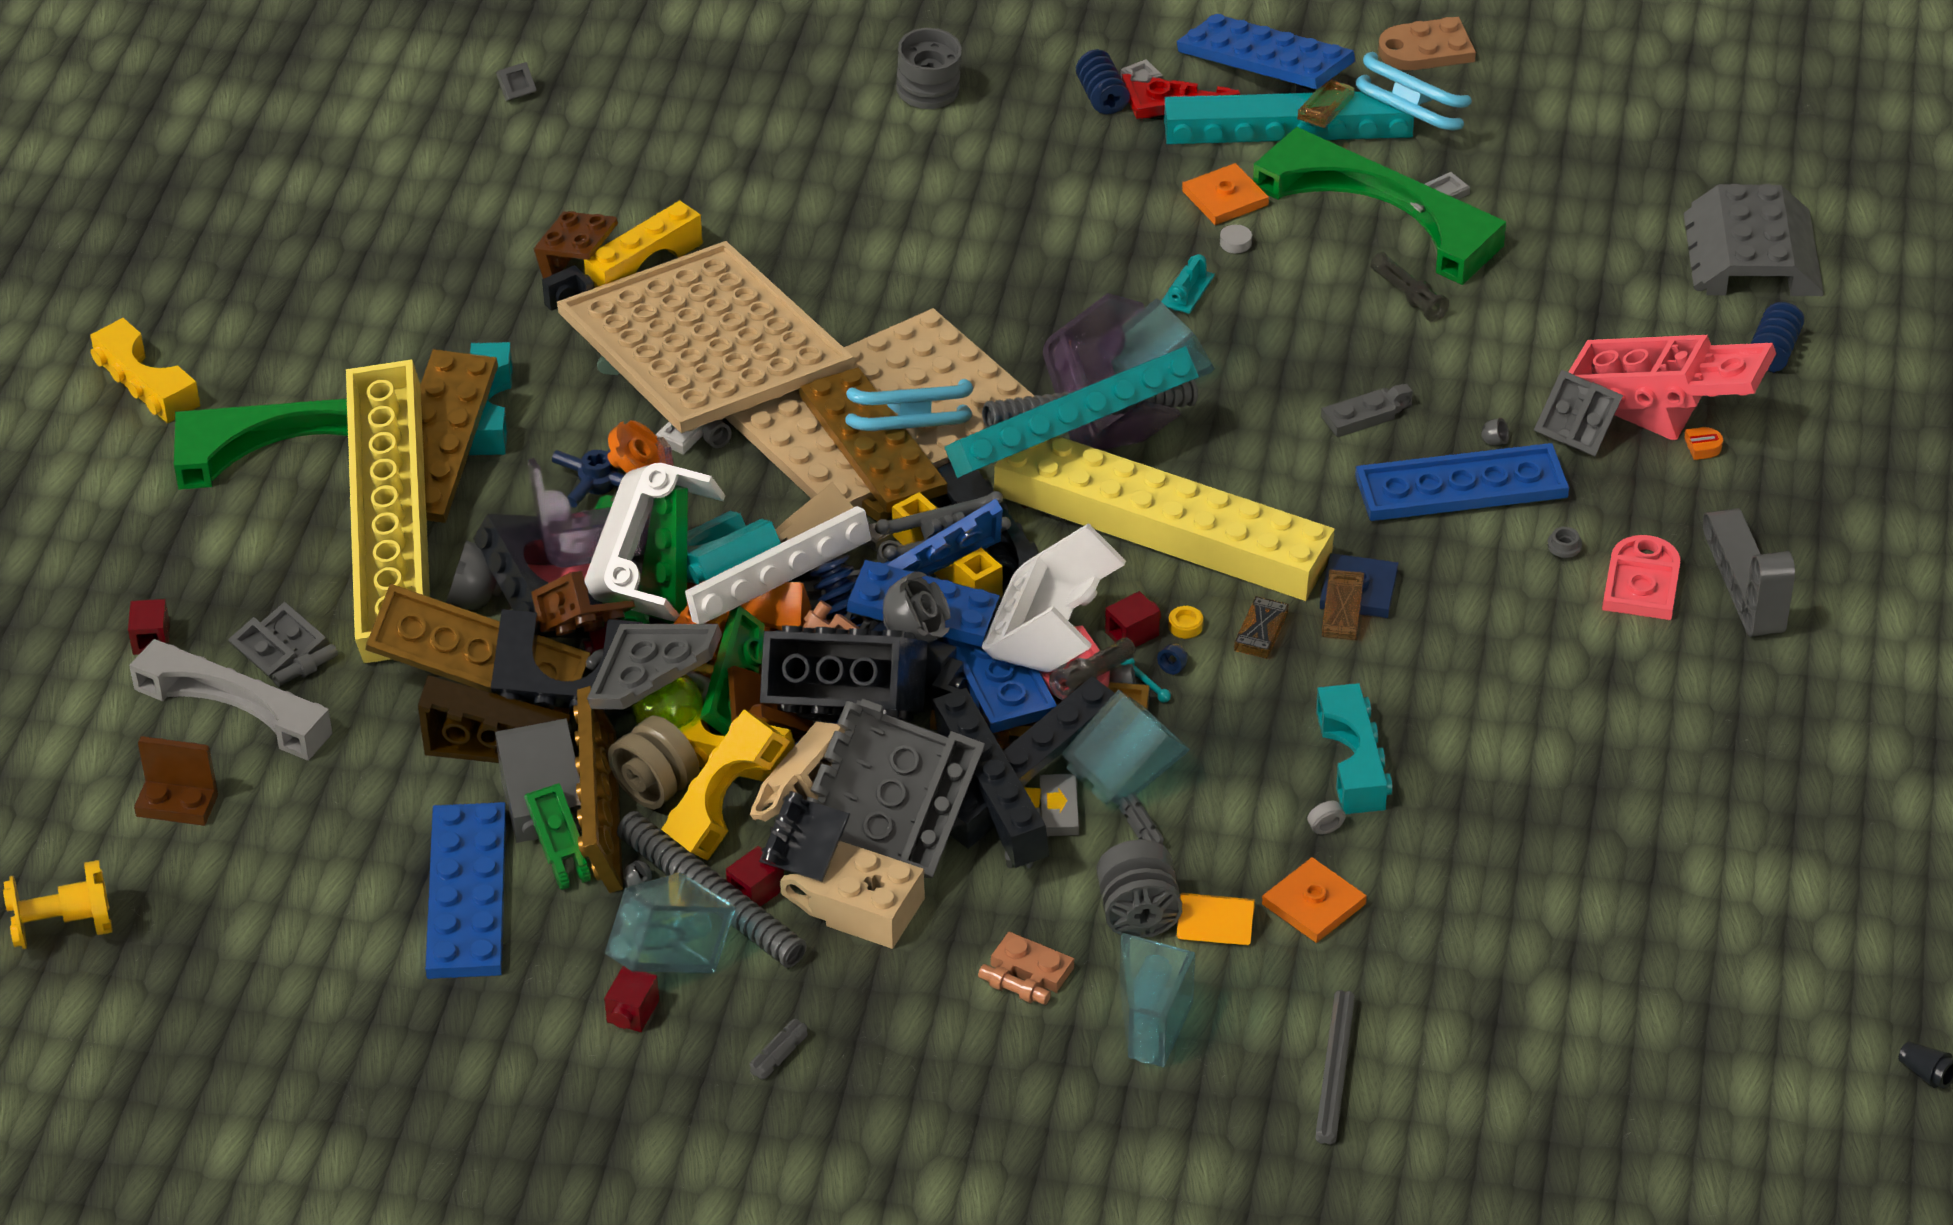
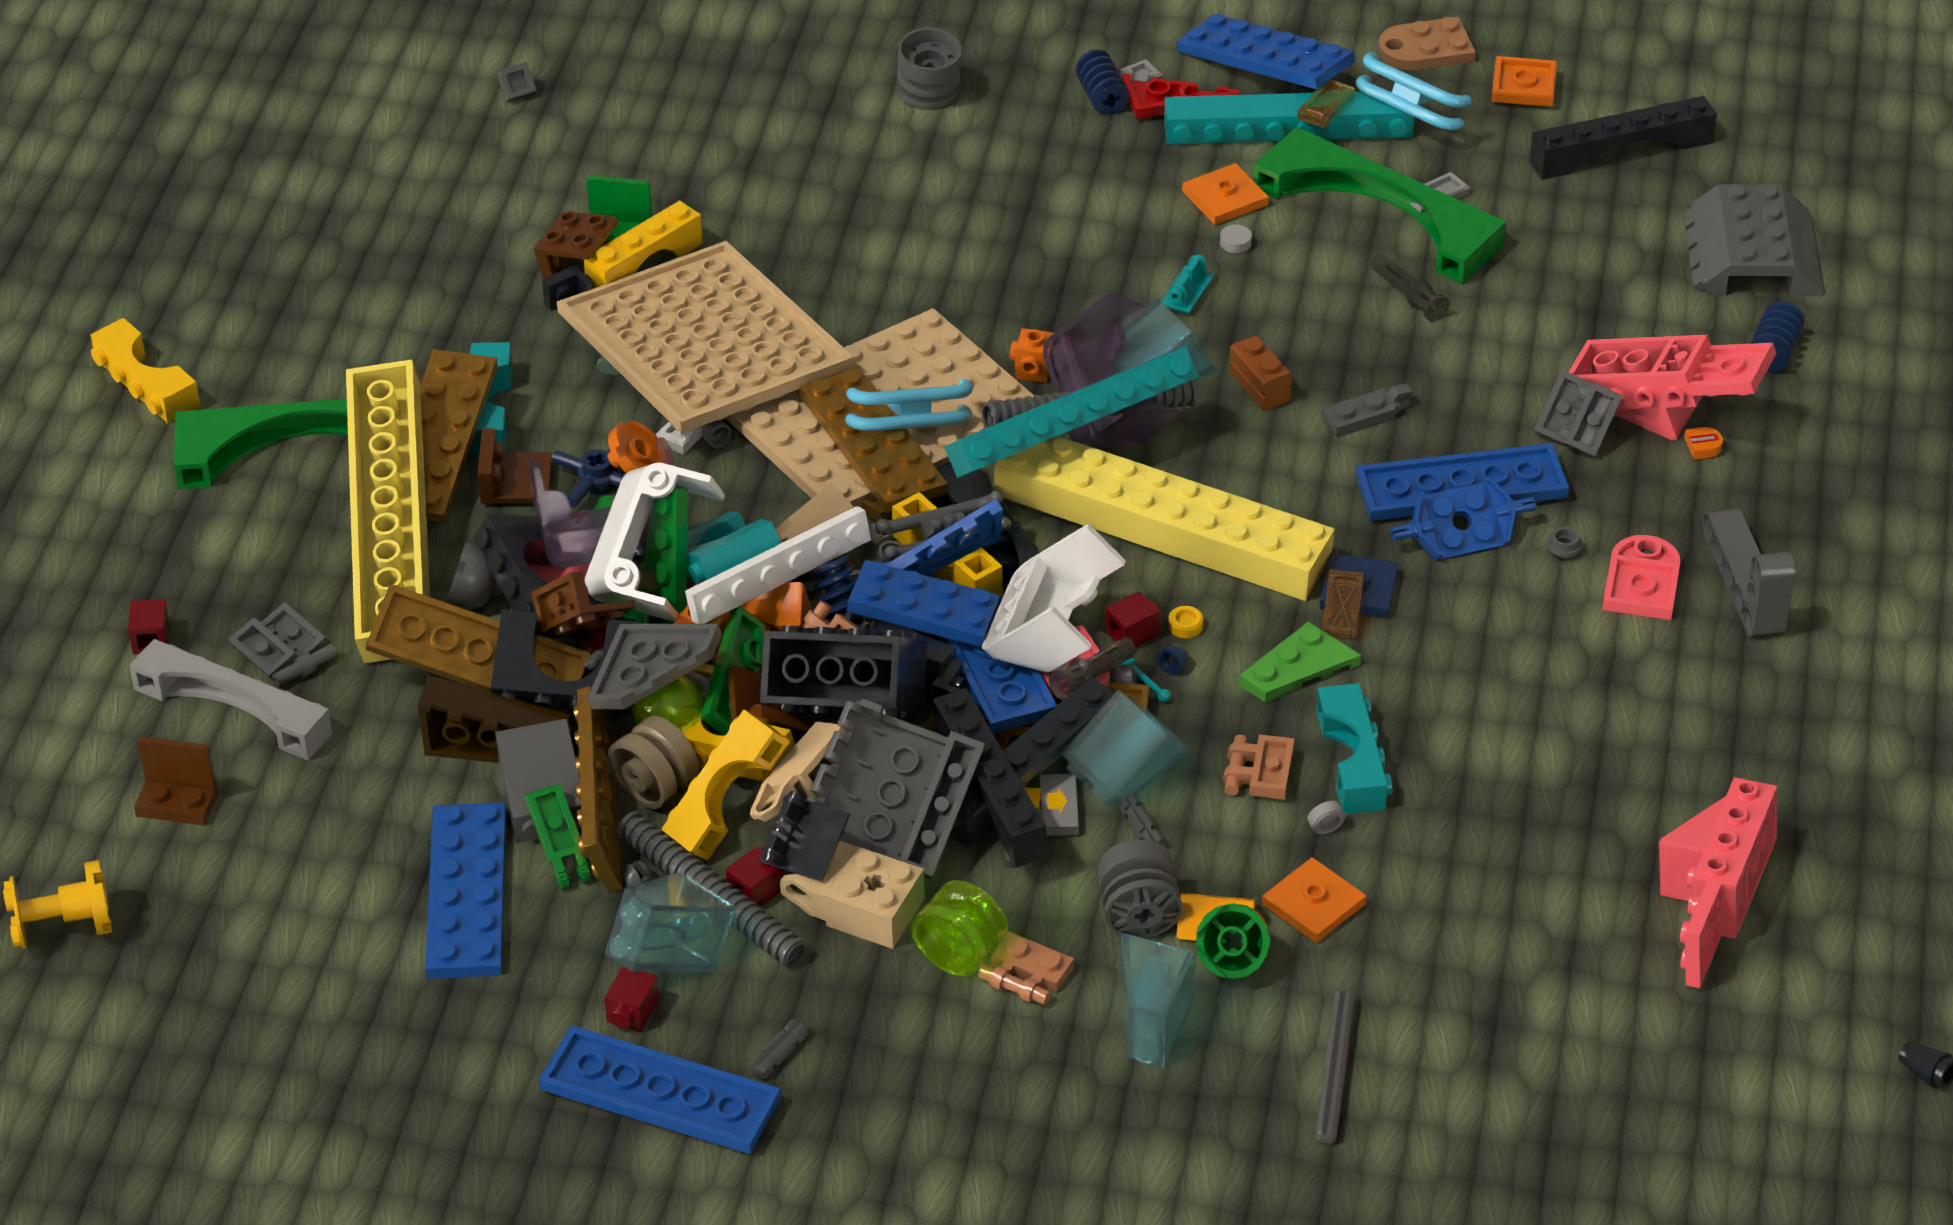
dark grey cylinder [883,572,951,643] -> none
tile [1234,596,1289,659] -> none
dark grey hinge [1481,418,1509,446] -> none
none -> reddish brown bracket [477,428,552,504]
none -> blue plate [539,1025,781,1154]
none -> green bracket [586,175,652,248]
none -> clear neon green wheel [911,880,1008,977]
none -> orange brick [1010,328,1059,383]
none -> green cylinder [1196,903,1271,979]
none -> nougat plate [1223,734,1295,800]
none -> dark orange brick [1229,335,1292,411]
none -> bright green wing [1239,622,1361,702]
none -> blue plate [1390,477,1536,561]
none -> orange plate [1491,56,1557,107]
none -> black arch [1530,96,1717,180]
none -> coral wedge [1659,777,1777,988]

